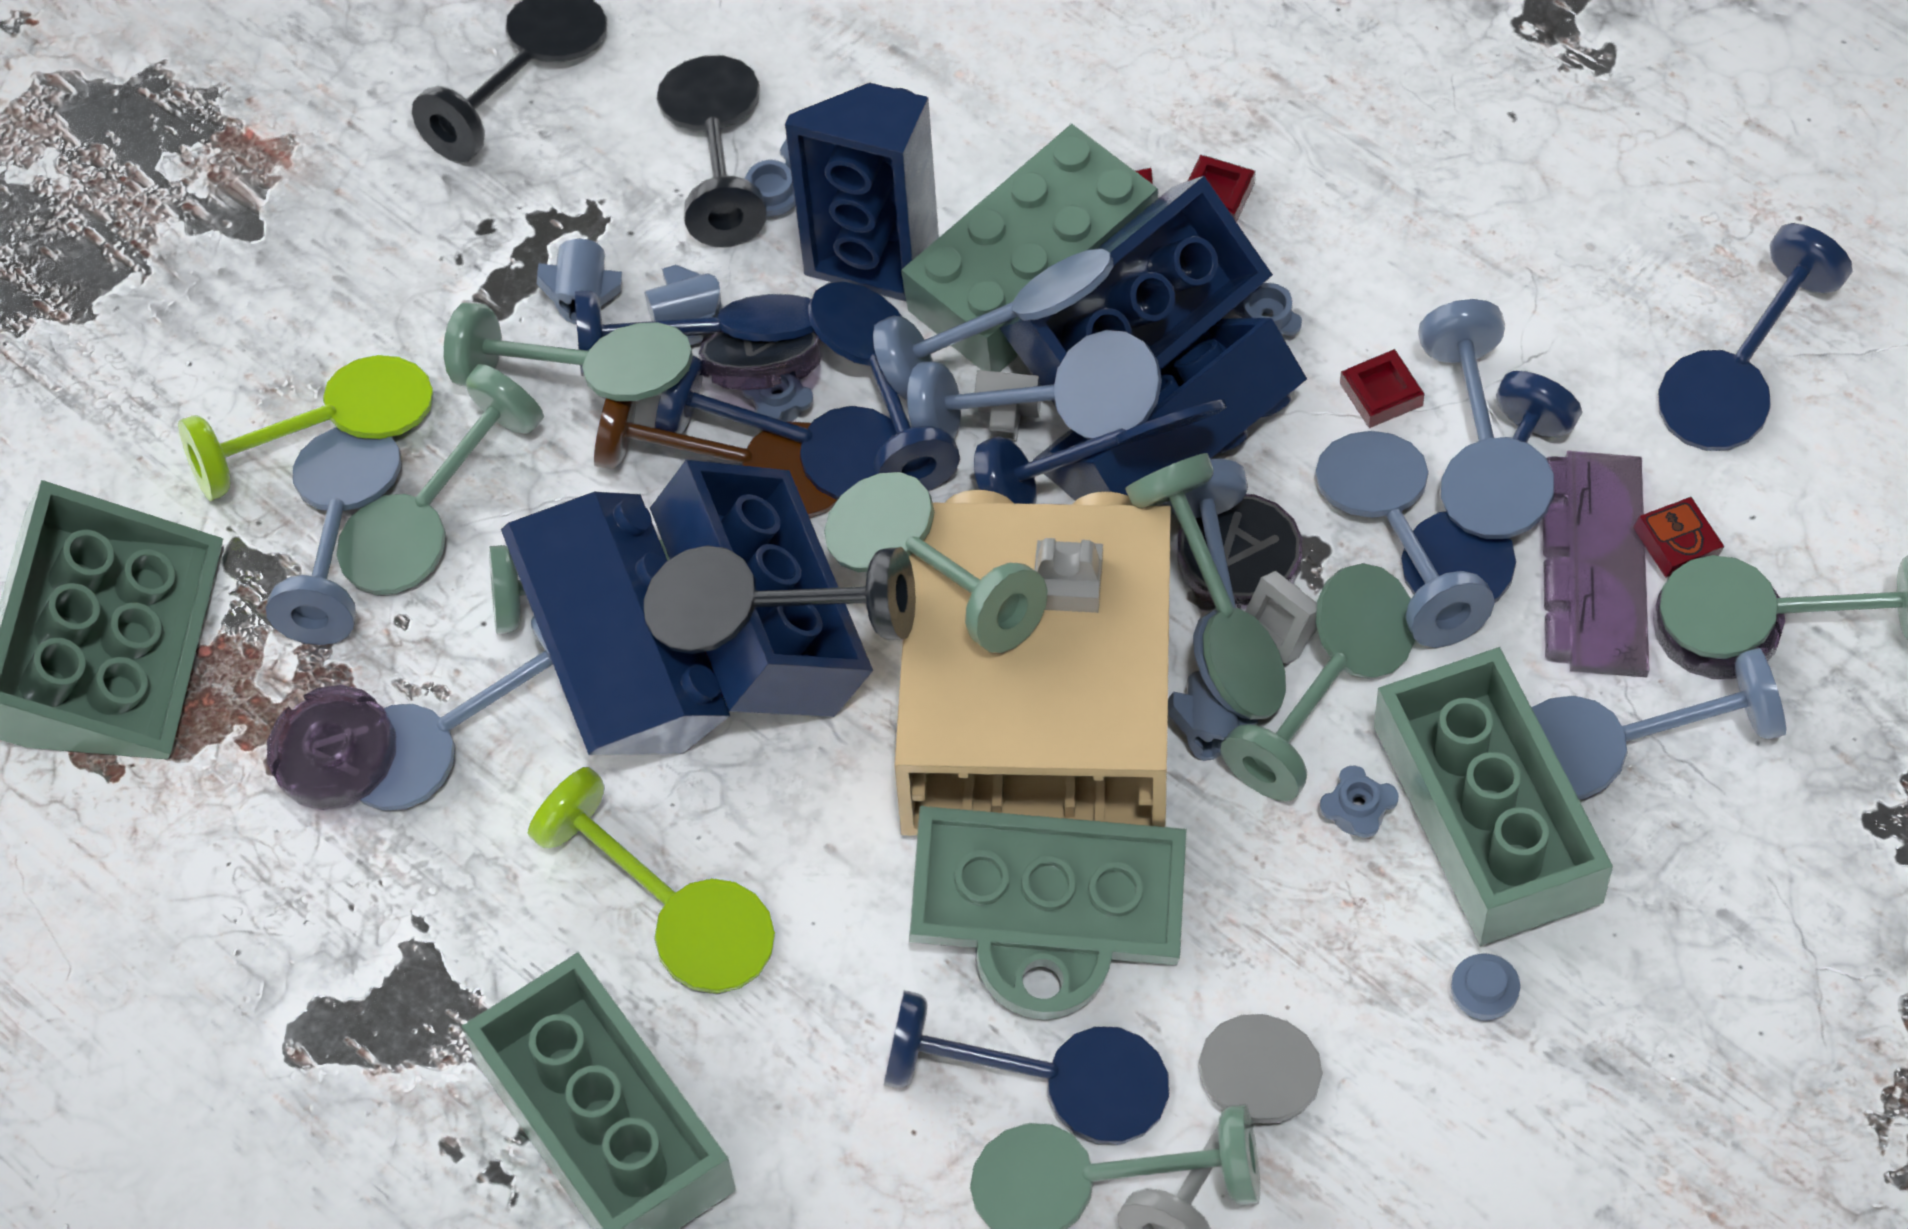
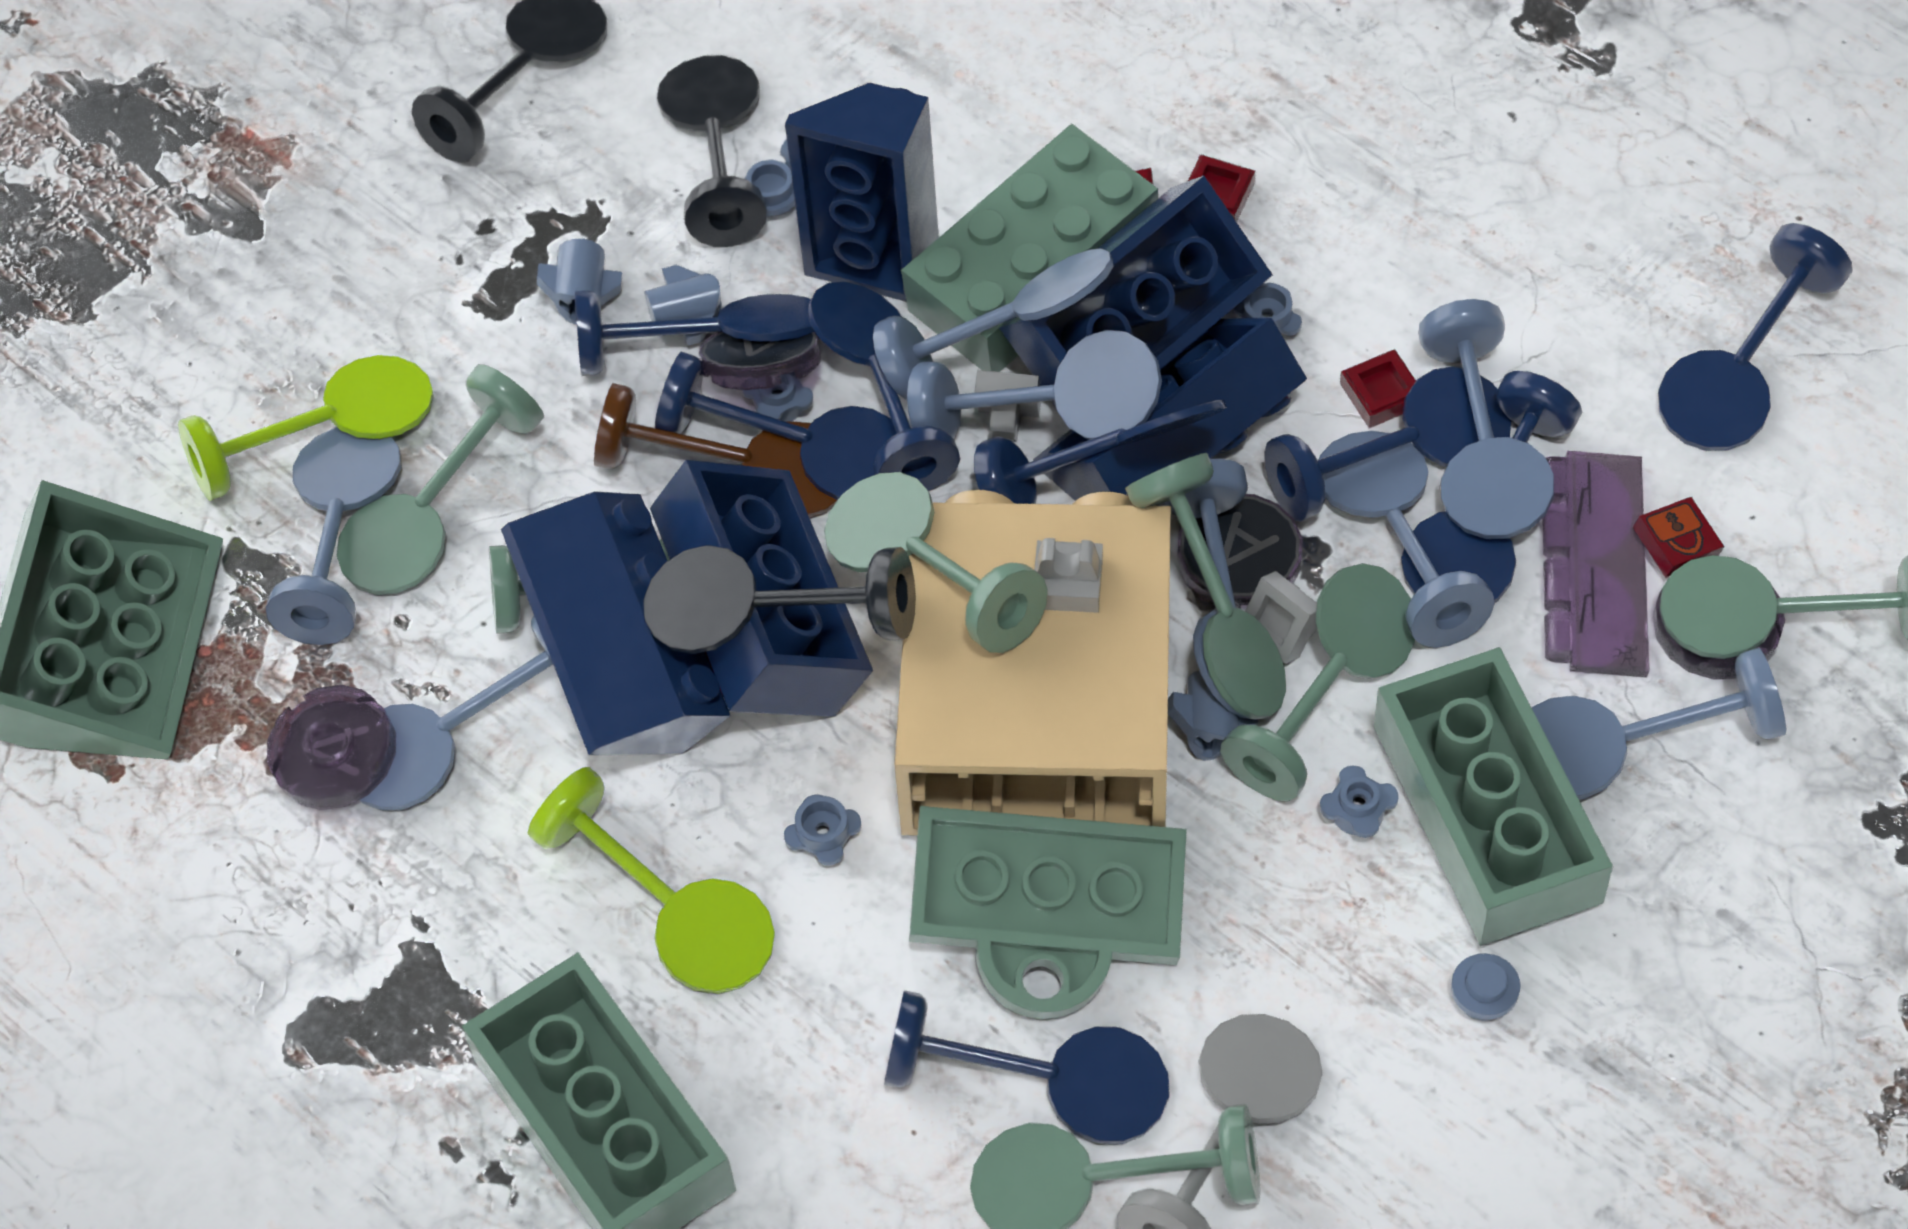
sand green piece [443,302,693,401] -> none
none -> sand blue plate [784,794,861,866]
none -> dark blue piece [1264,366,1511,522]

